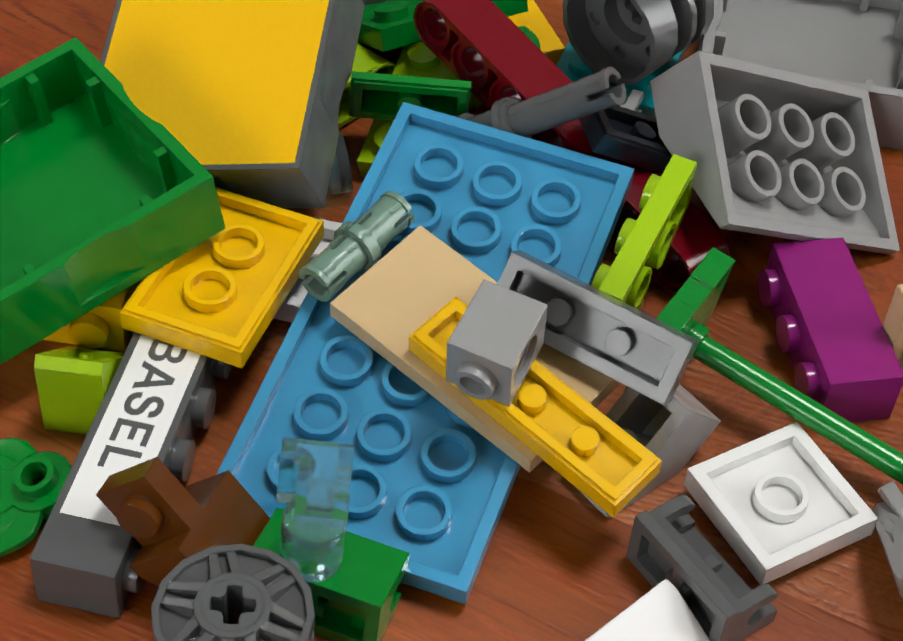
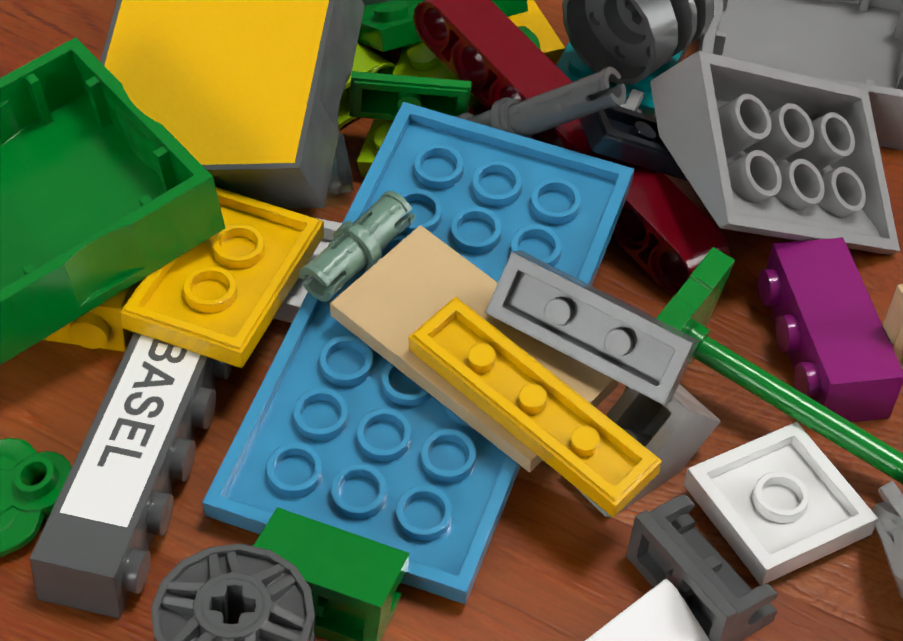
lime slope [34,346,125,434] -> none
reddish brown brick [96,457,270,586] -> none
clear light blue leg [276,437,354,582] -> none
light grey brick [446,279,548,407] -> none
lime wing [591,154,697,311] -> none

